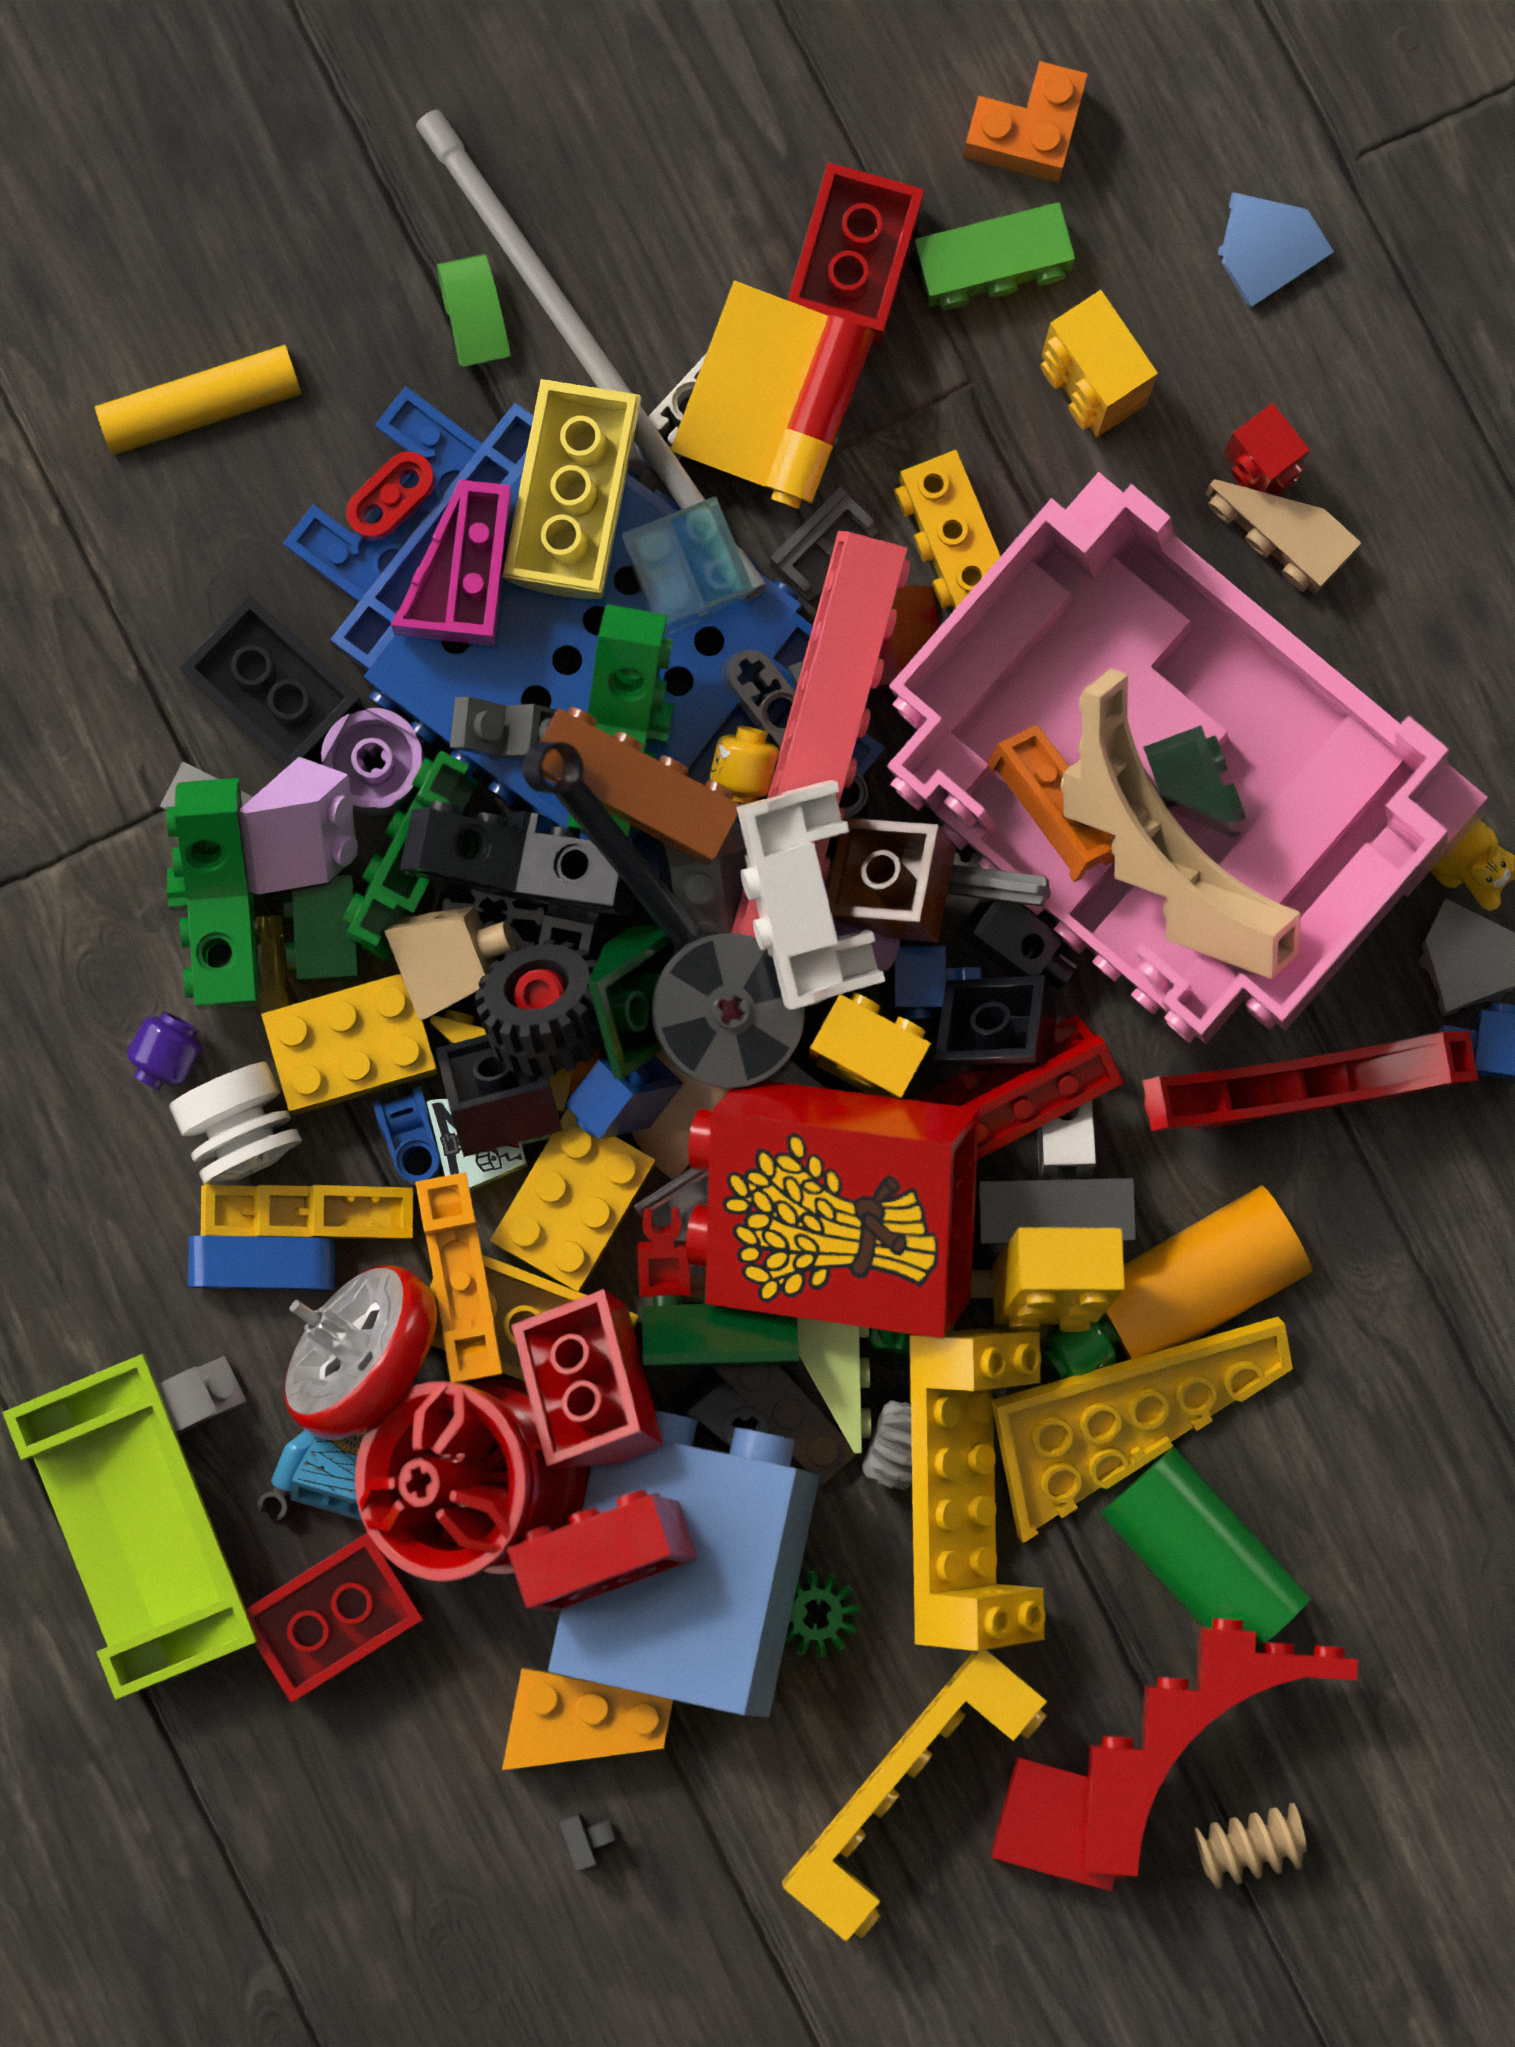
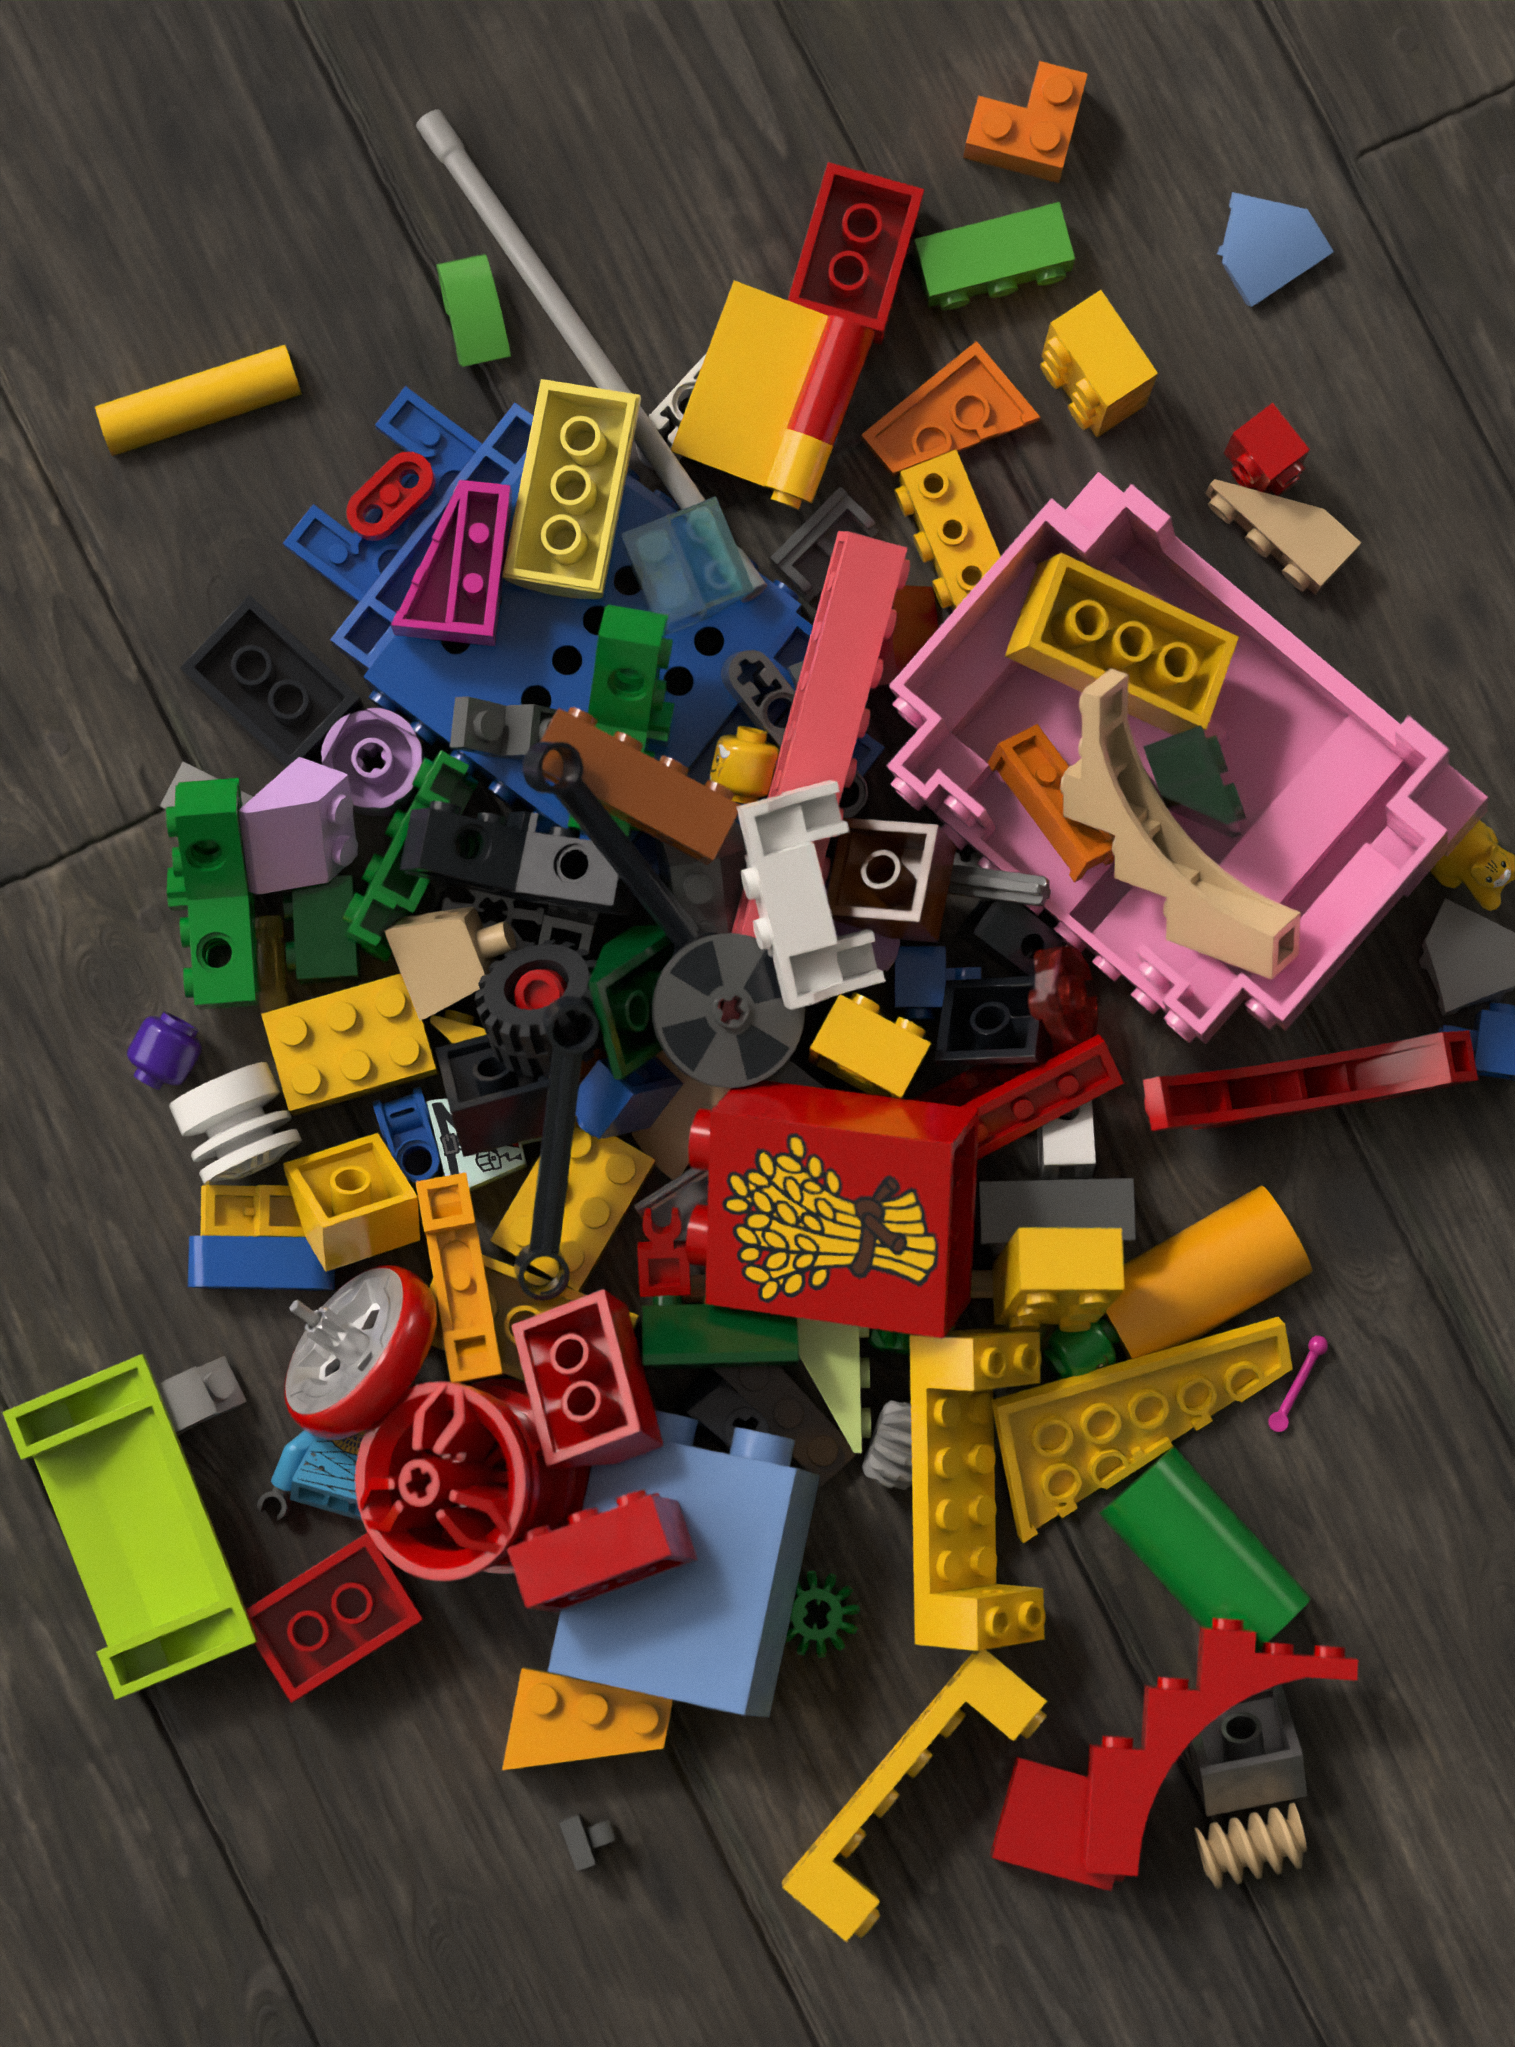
none -> yellow slope [284,1133,420,1272]
none -> black piece [514,996,599,1301]
none -> orange wing [861,341,1040,477]
none -> yellow brick [1005,553,1239,739]
none -> clear red plate [1028,945,1098,1050]
none -> flat silver slope [1189,1684,1307,1816]
none -> dark pink hinge [1268,1335,1328,1432]

